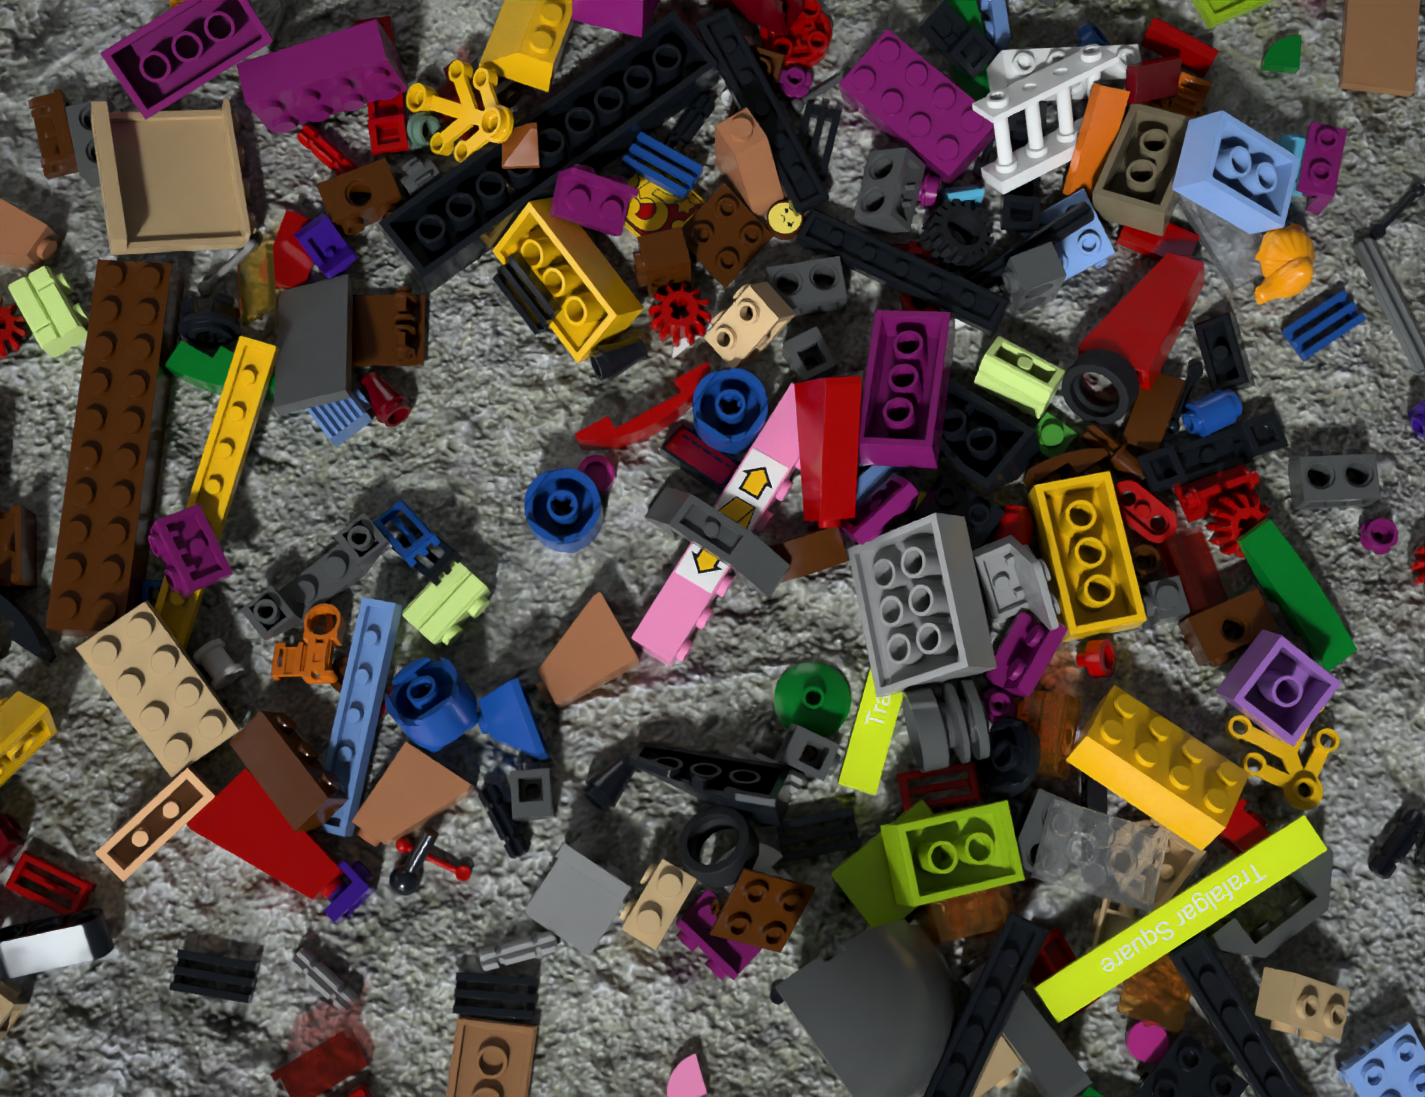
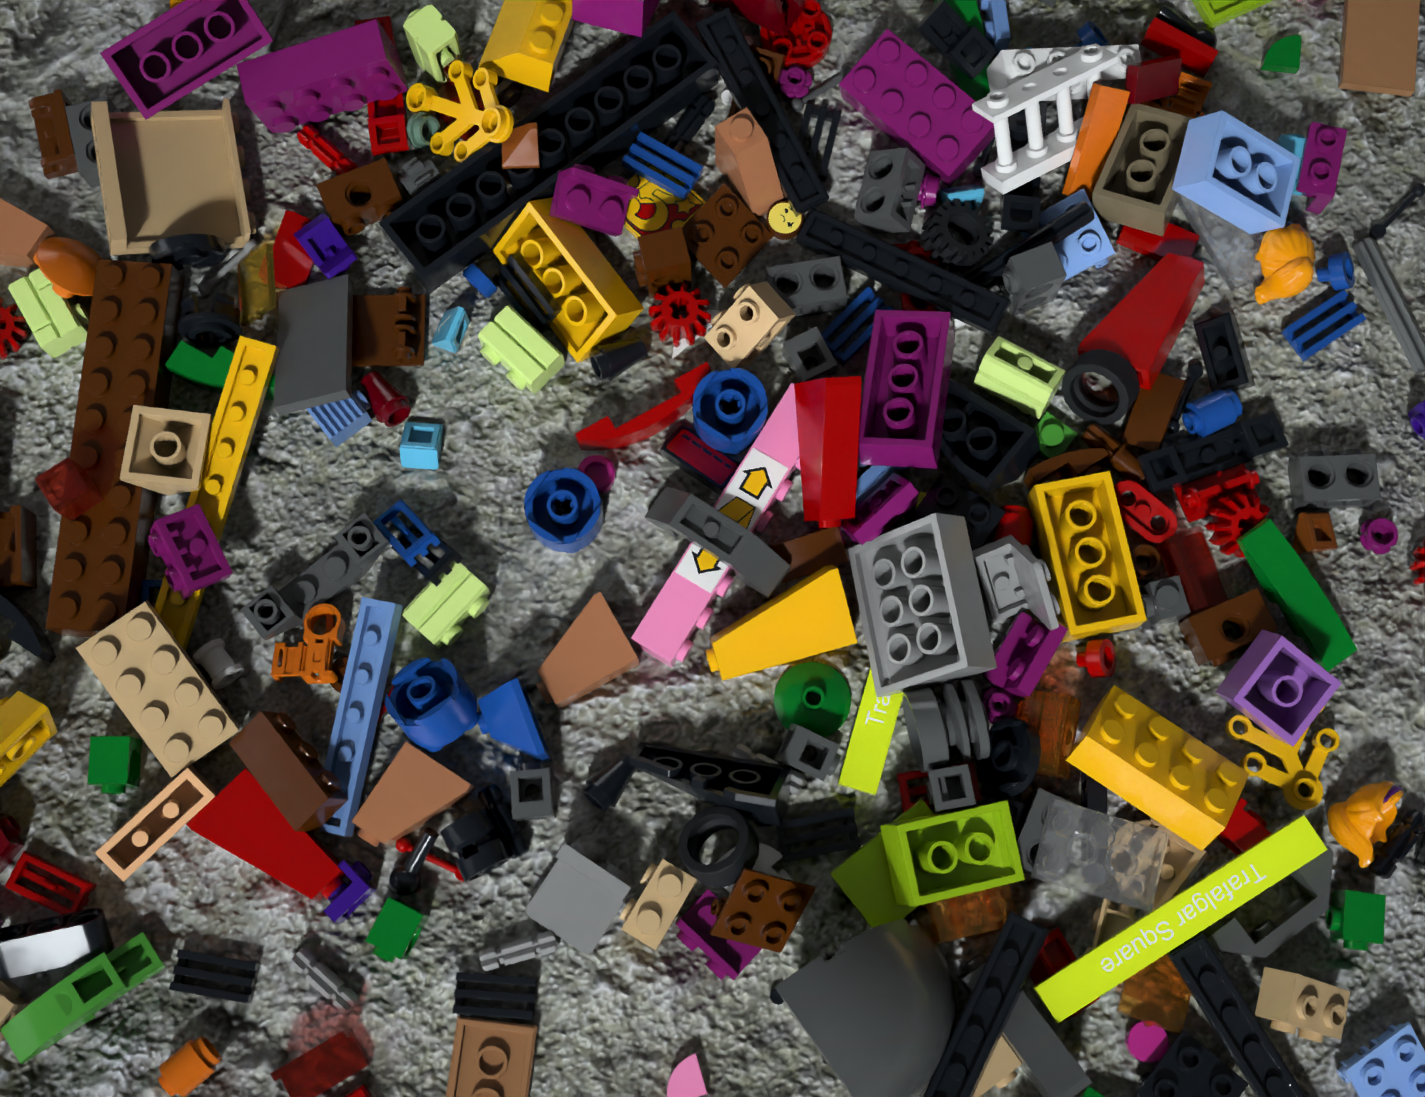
none -> bright green slope [0,932,166,1064]
none -> orange dish [33,237,103,298]
none -> clear red panel [35,457,104,520]
none -> green brick [87,736,142,794]
none -> tan slope [119,405,212,496]
none -> black tile [149,234,226,271]
none -> orange brick [158,1035,222,1097]
none -> green brick [365,897,429,963]
none -> medium azure slope [399,422,443,470]
none -> yellowish green brick [403,4,465,87]
none -> medium azure slope [432,306,470,353]
none -> black wheel [440,808,512,882]
none -> blue tile [462,263,498,298]
none -> yellowish green brick [478,305,565,394]
none -> yellow slope [705,564,857,681]
none -> blue tile [821,286,894,365]
none -> dark grey brick [926,764,976,813]
none -> black bar [1155,5,1217,48]
none -> dark orange slope [1292,512,1337,555]
none -> blue tile [1317,251,1355,291]
none -> green brick [1325,890,1386,951]
none -> light orange hair [1326,780,1404,868]

